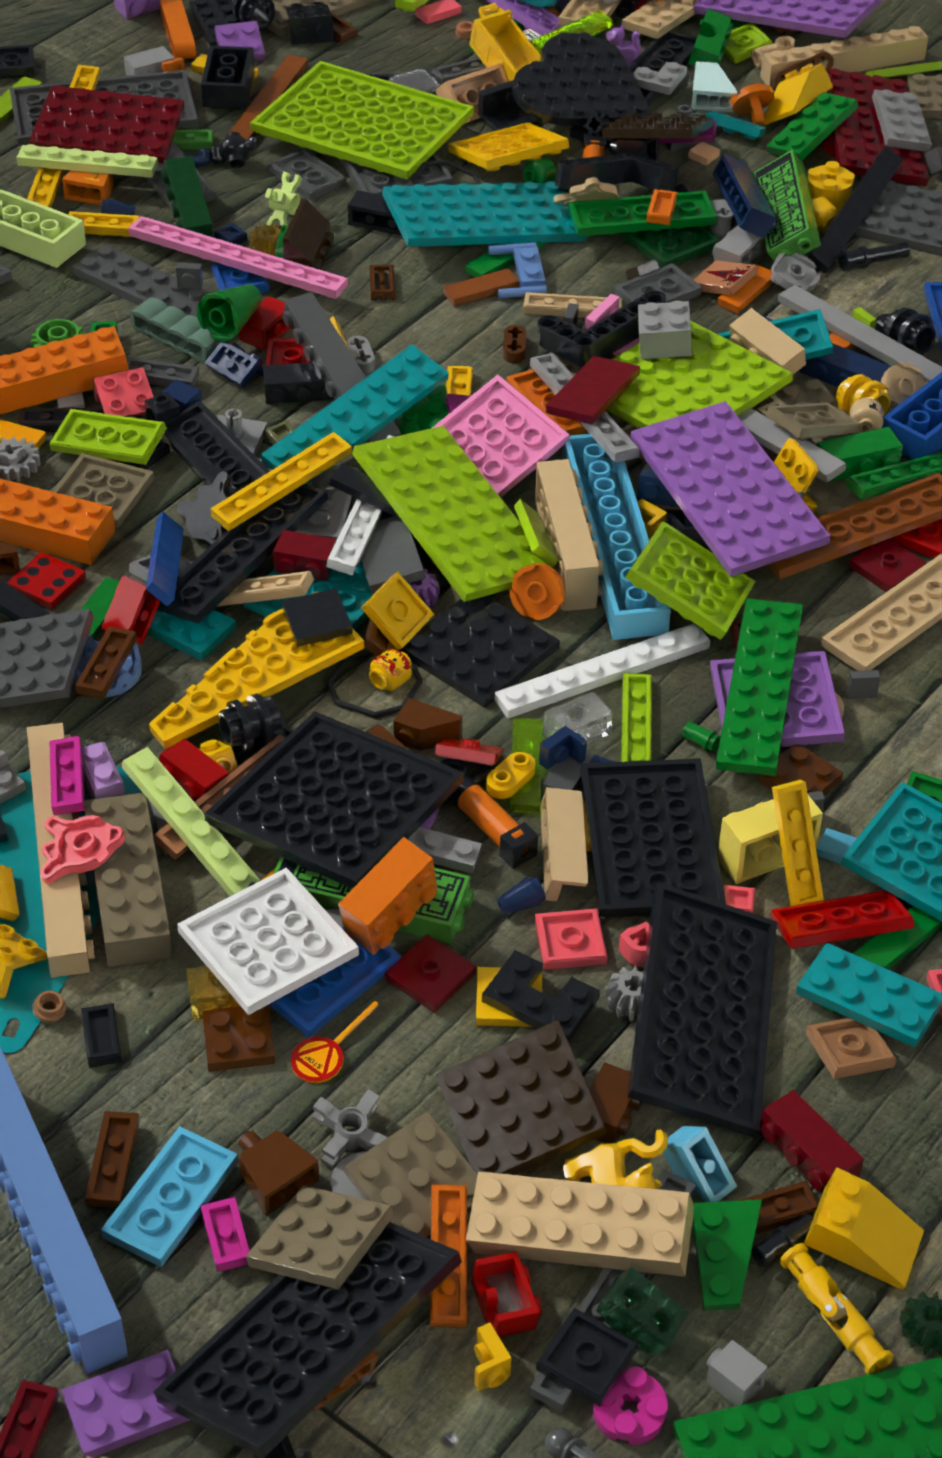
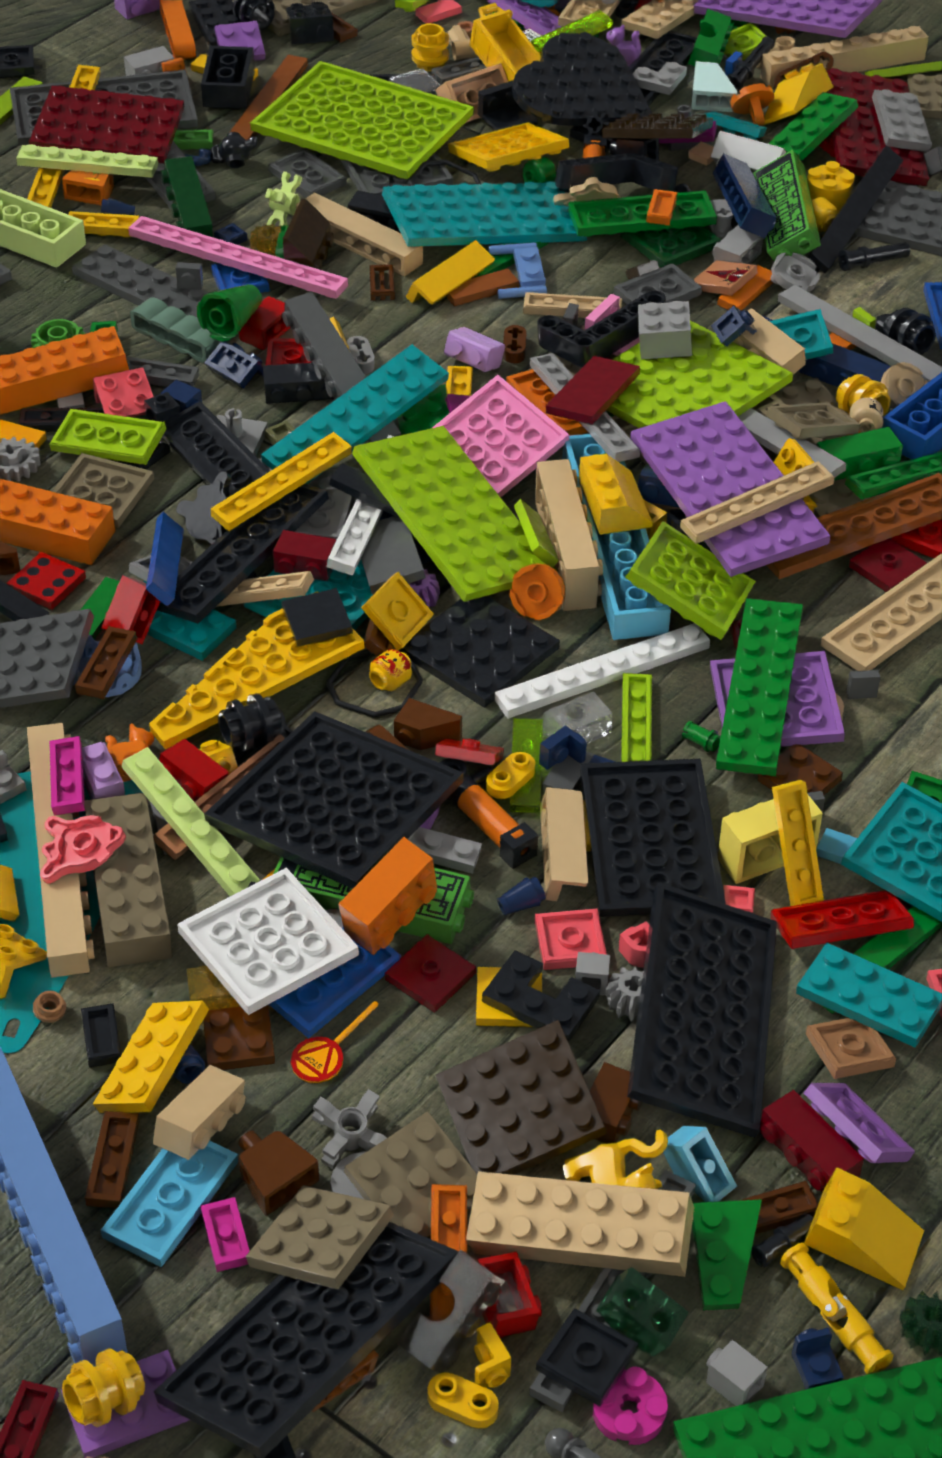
none -> yellow piece [62,1348,145,1427]
none -> yellow plate [93,1000,209,1113]
none -> orange animal [105,723,155,782]
none -> tan brick [153,1065,246,1160]
none -> dark blue cone [173,1044,205,1084]
none -> tan brick [296,193,423,277]
none -> clear smoke arch [397,1250,505,1373]
none -> yellow panel [406,240,495,305]
none -> yellow piece [411,23,449,72]
none -> yellow plate [427,1372,499,1429]
none -> lavender brick [444,327,505,372]
none -> tan piece [447,25,477,61]
none -> light grey plate [575,952,610,996]
none -> yellow slope [579,454,653,535]
none -> tan tile [680,461,834,544]
none -> white slope [711,131,786,173]
none -> dark blue bracket [711,306,757,347]
none -> blue tile [725,51,743,76]
none -> black pin [727,36,775,91]
none -> dark blue bracket [791,1328,844,1389]
none -> medium lavender plate [804,1083,915,1163]

